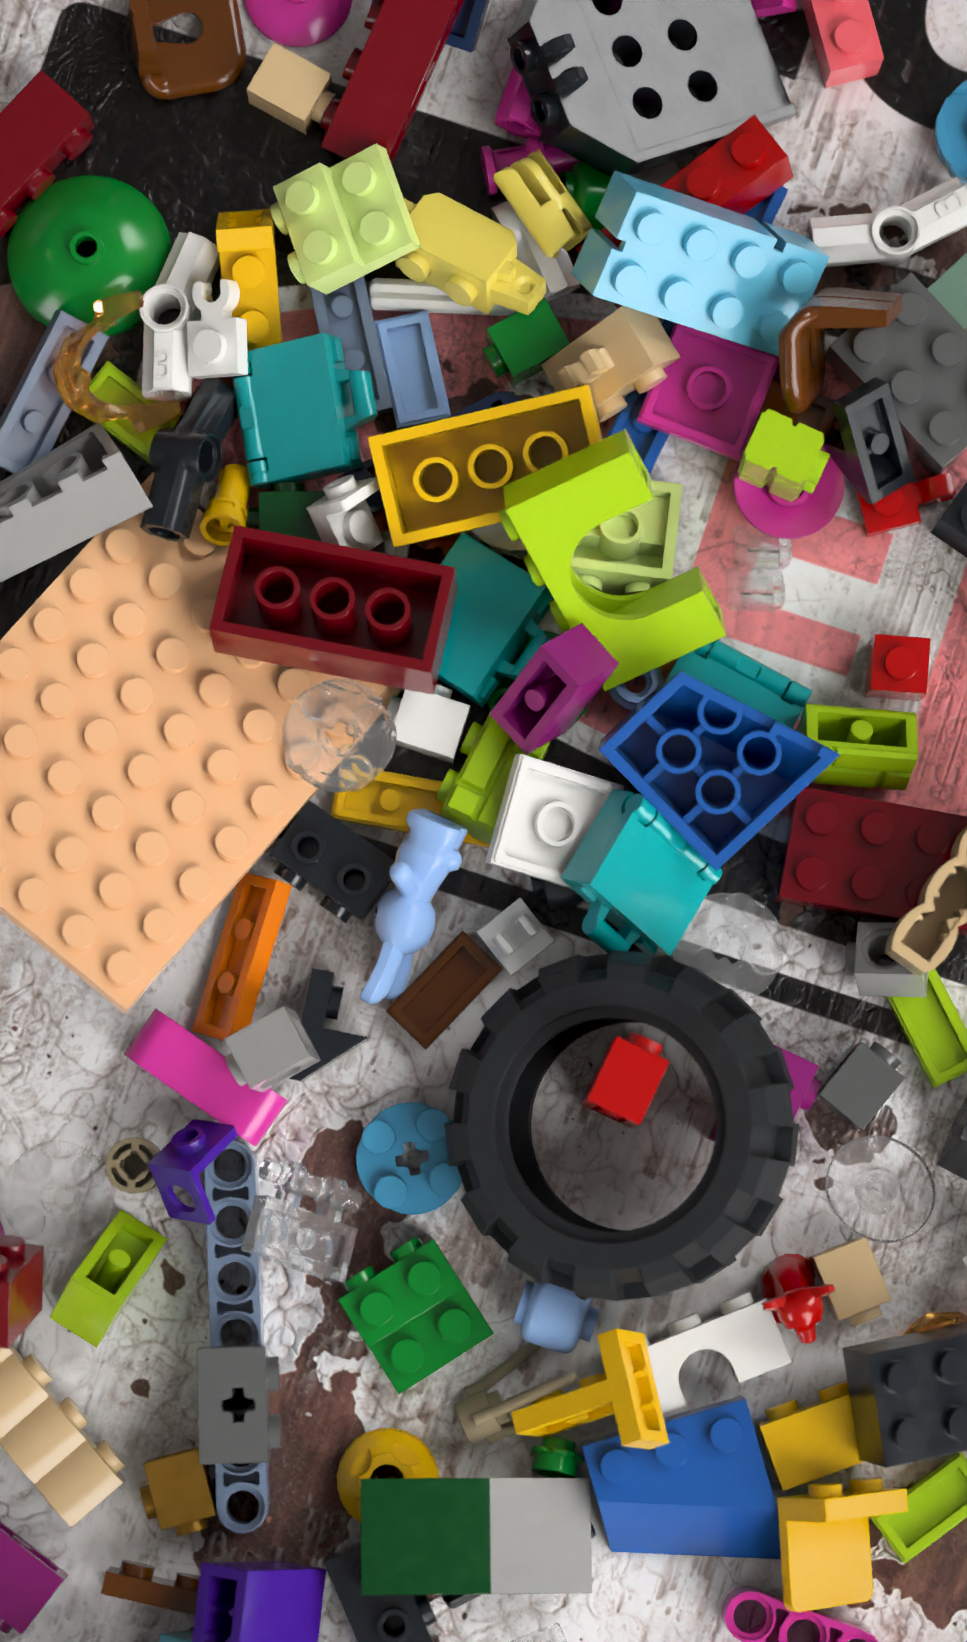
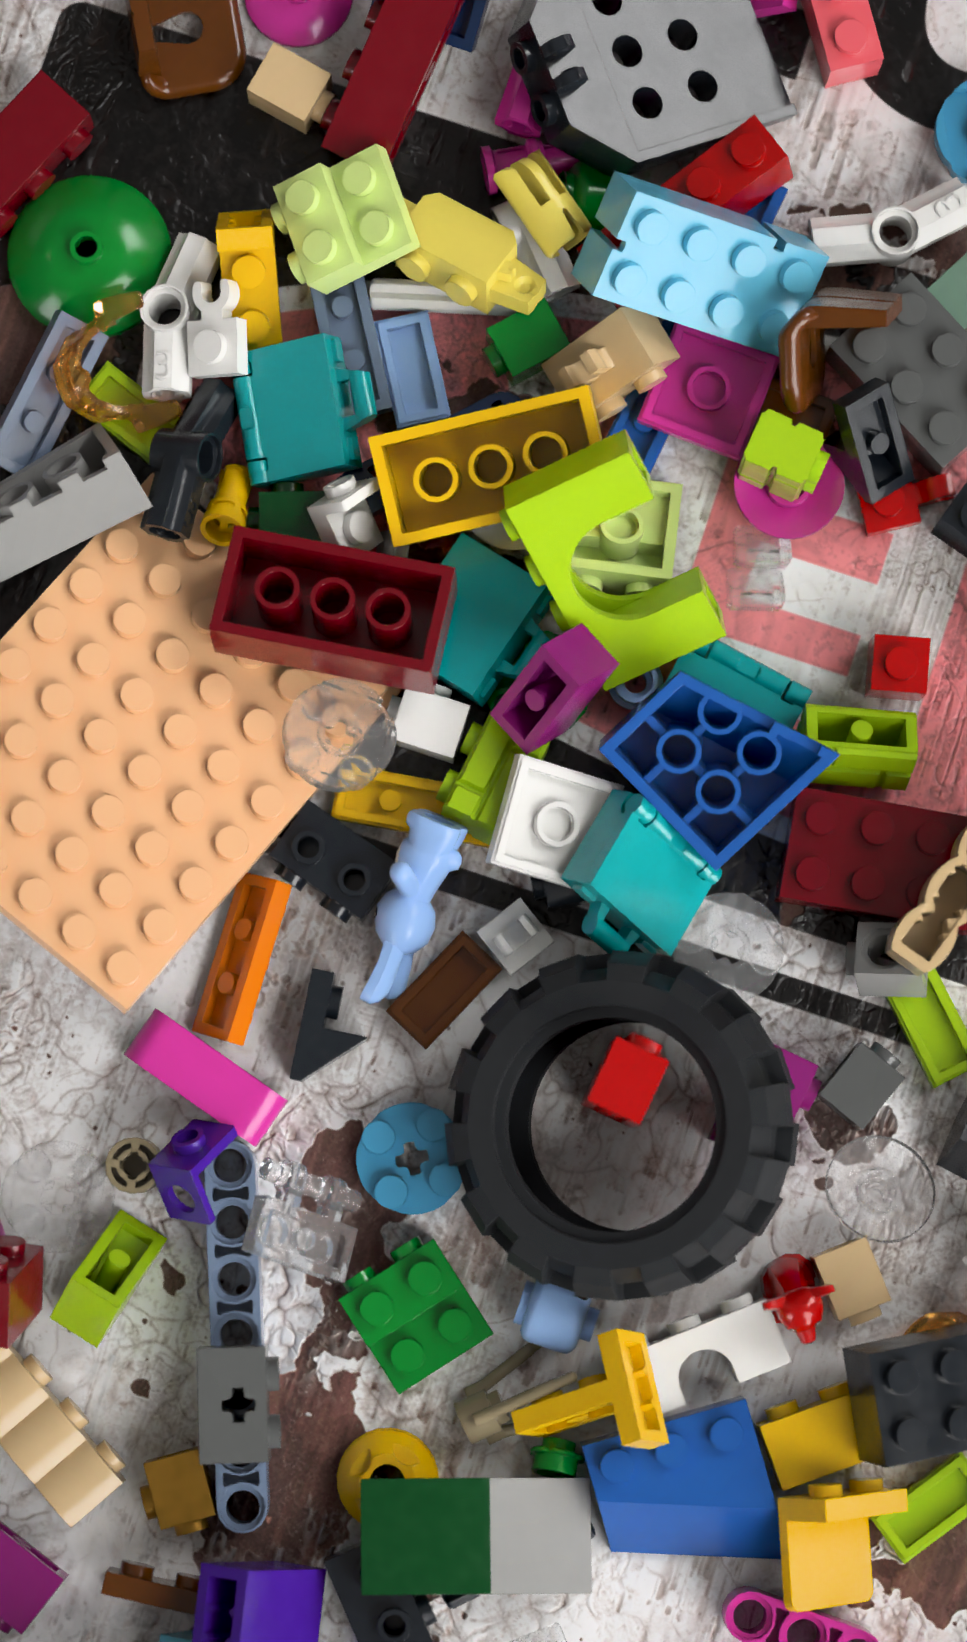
light grey brick [225,1006,321,1093] -> none

